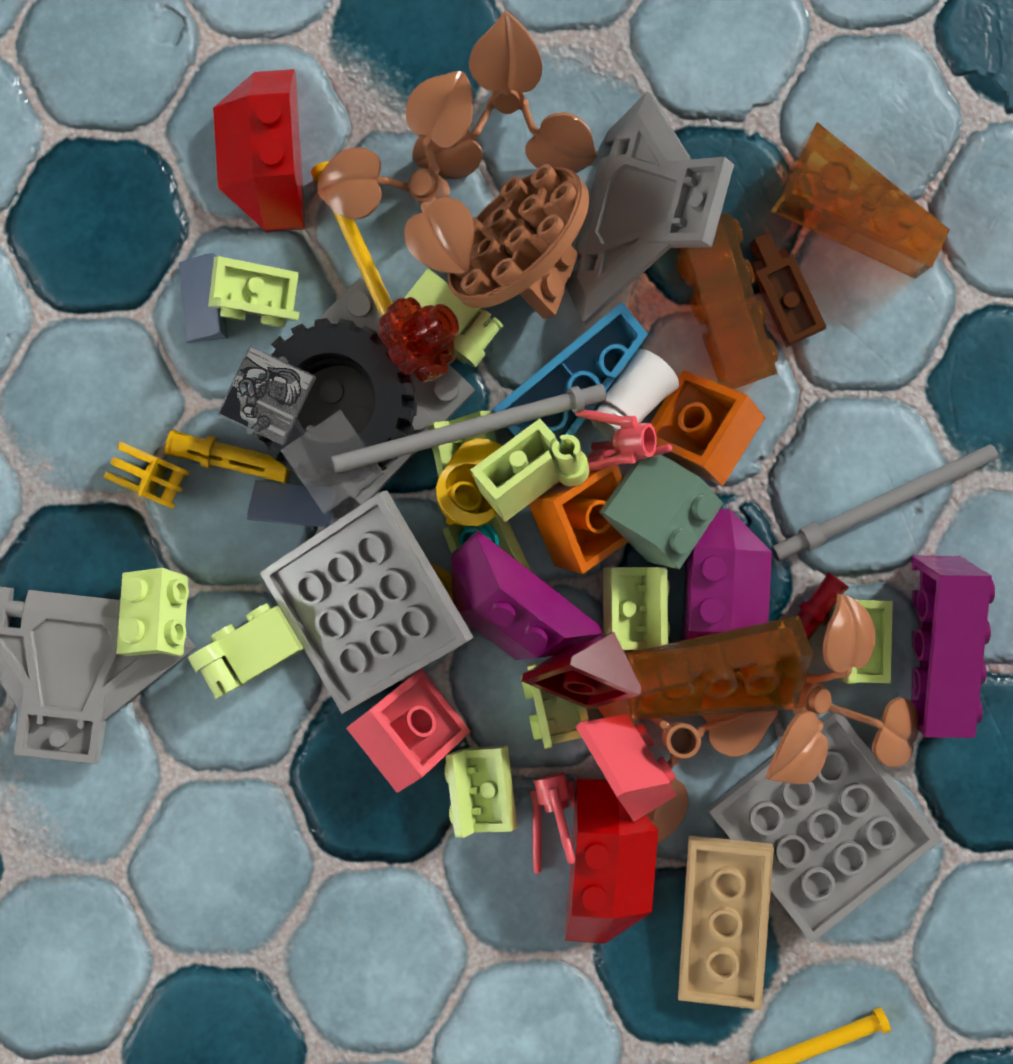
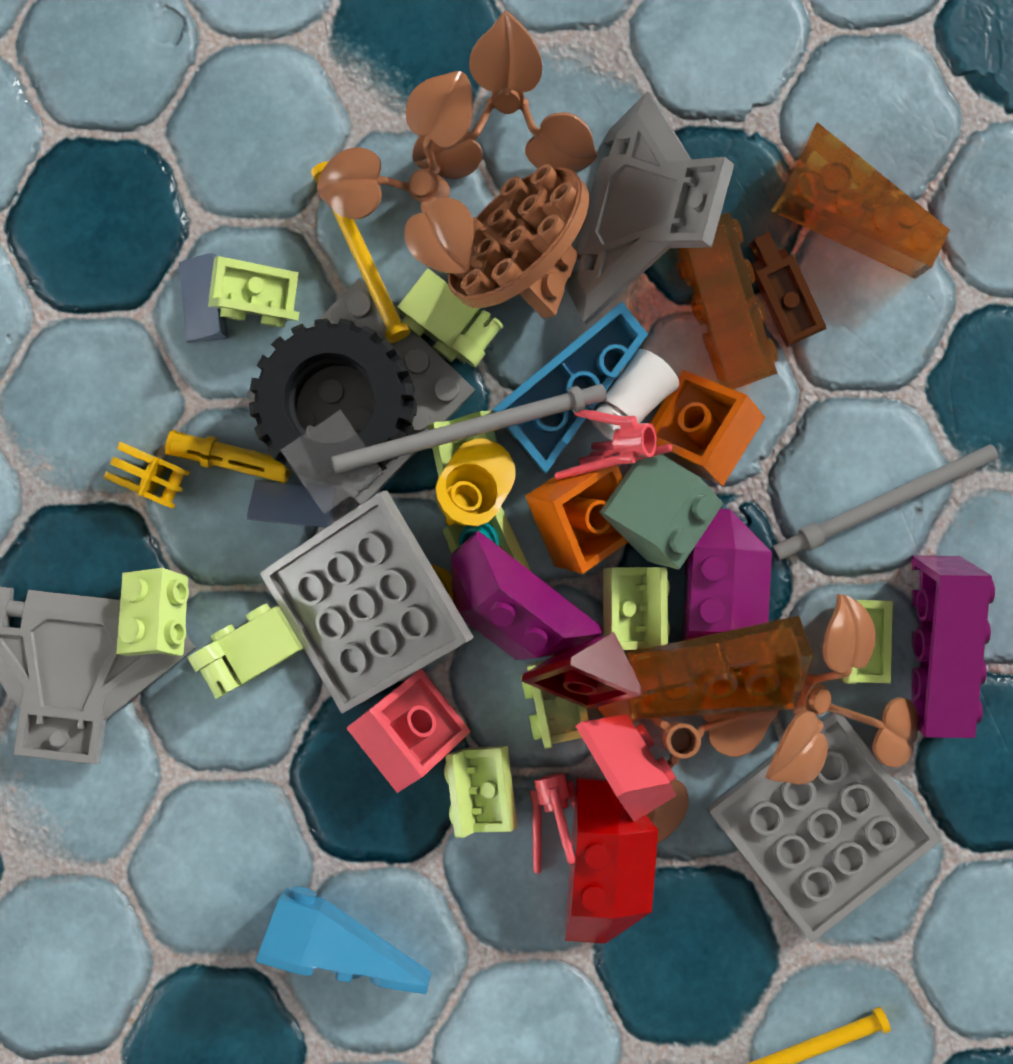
red wedge [213,69,306,232] -> none
piece [217,346,316,446] -> none
clear red plant [379,297,459,383] -> none
yellowish green hinge [470,418,590,522] -> none
tan tile [678,835,774,1010] -> none
dark red pin [778,572,849,653] -> none
none -> dark azure wedge [256,886,431,994]

